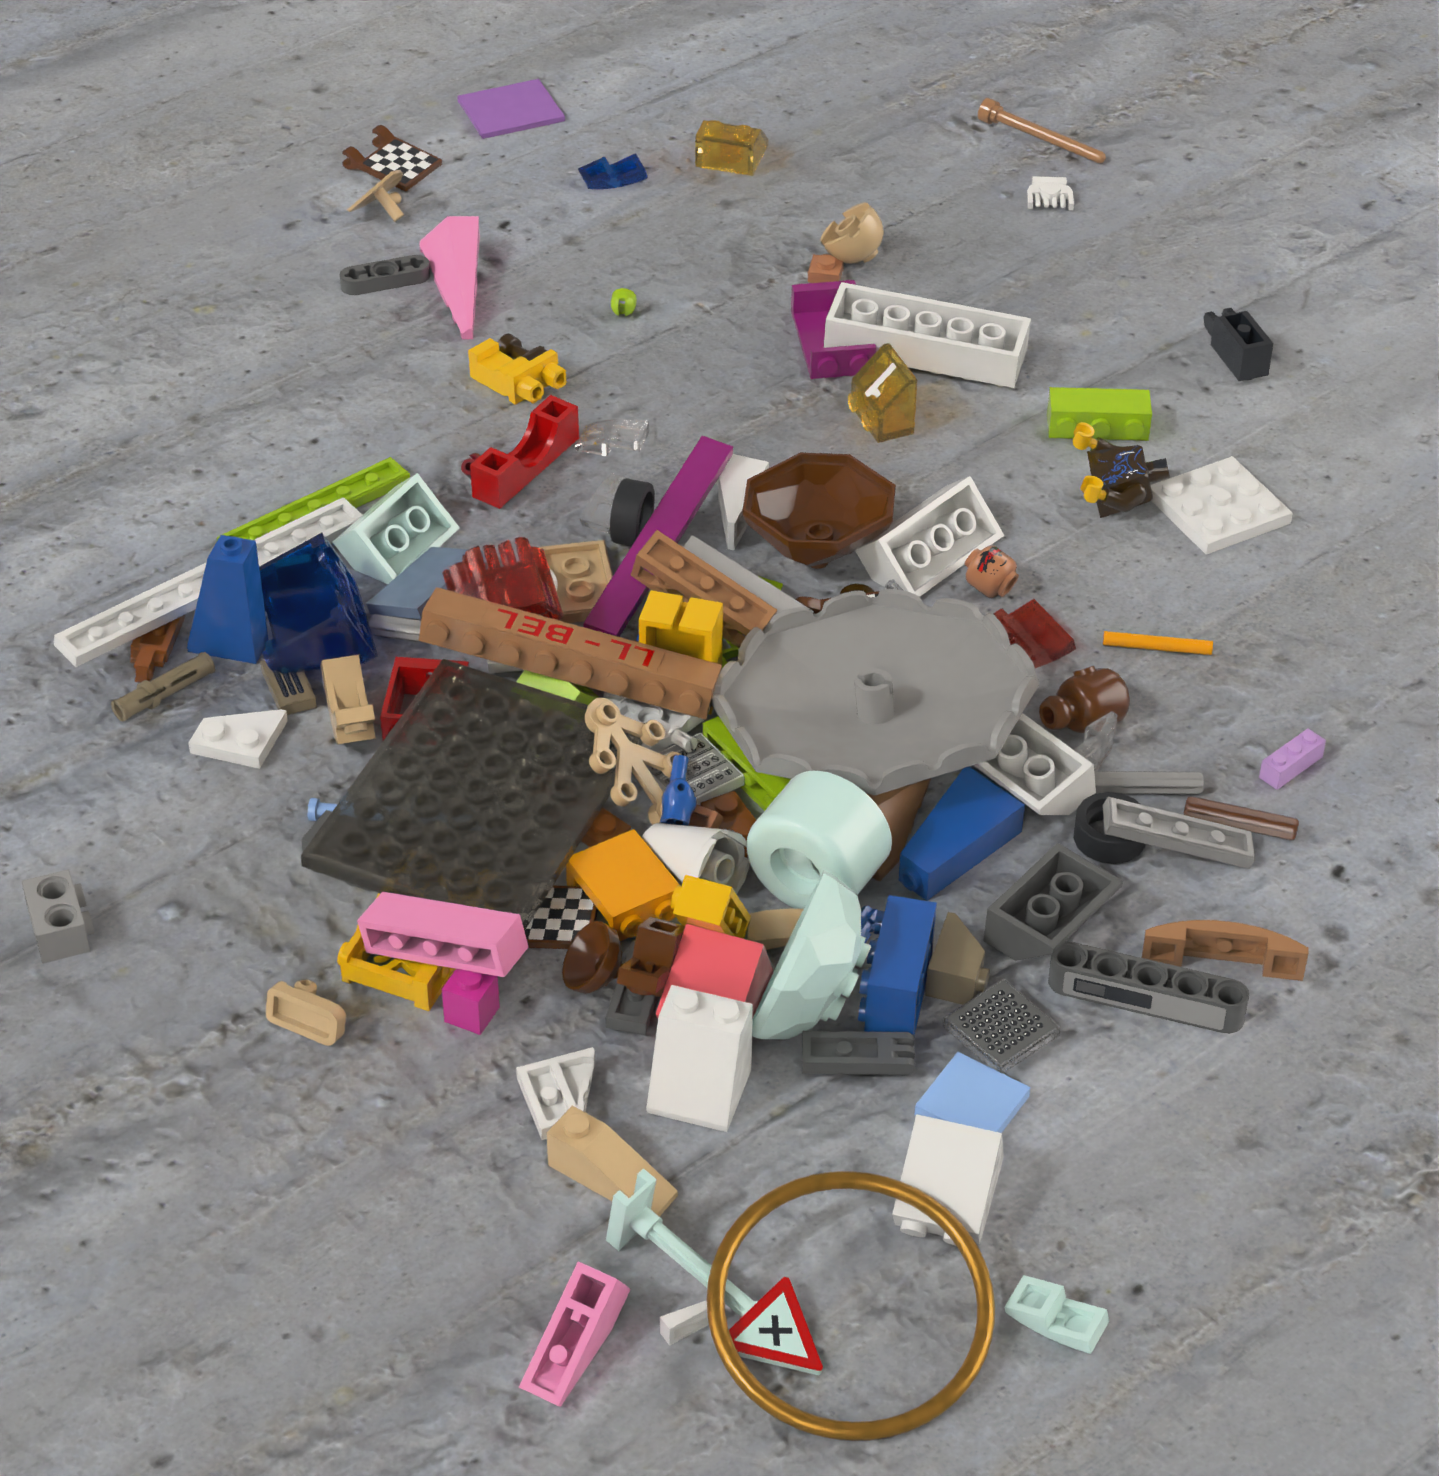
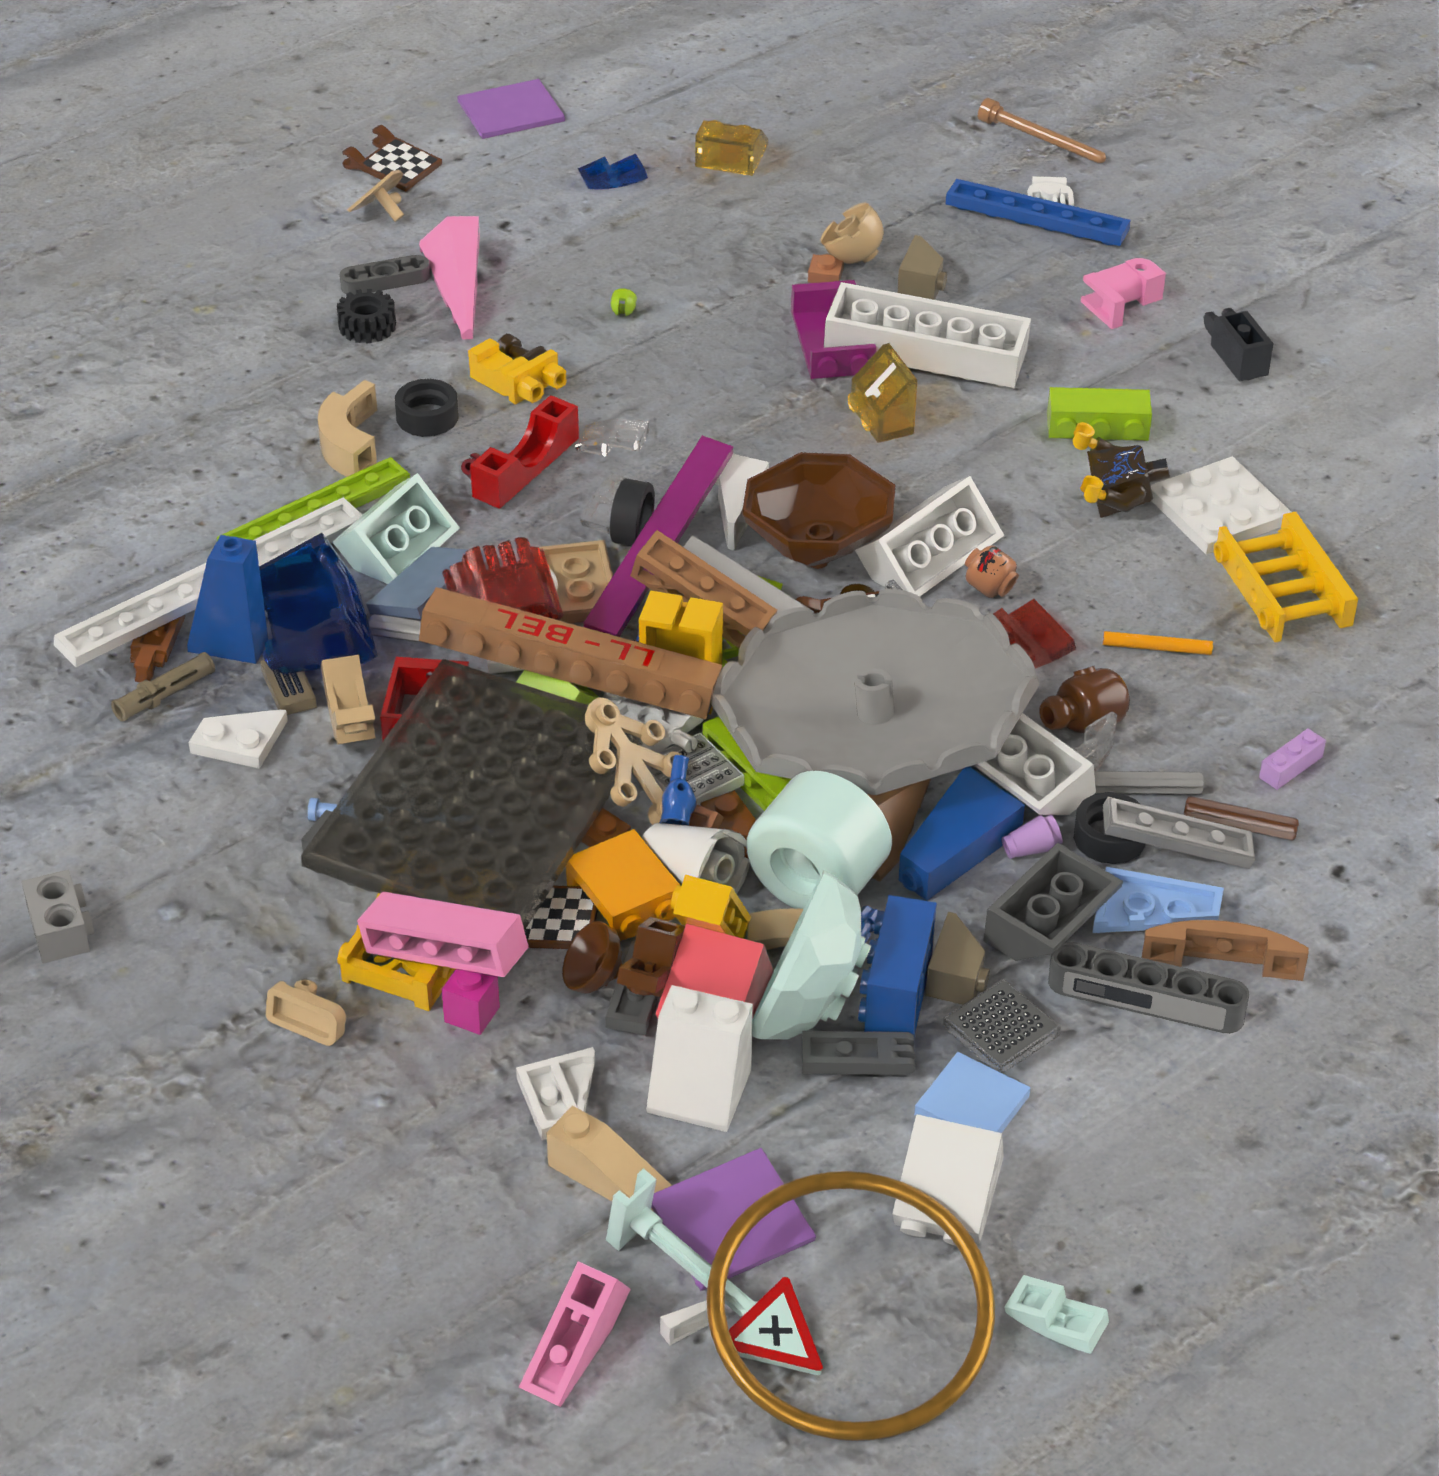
none -> tan arch [318,380,377,477]
none -> black tyre [337,289,396,344]
none -> black tyre [395,378,459,437]
none -> medium lavender piece [651,1148,816,1291]
none -> dark tan slope [897,235,947,300]
none -> blue plate [946,179,1131,246]
none -> lavender cone [1002,815,1063,859]
none -> bright pink piece [1081,258,1166,329]
none -> light blue wing [1093,867,1224,933]
none -> yellow fence [1213,512,1358,642]

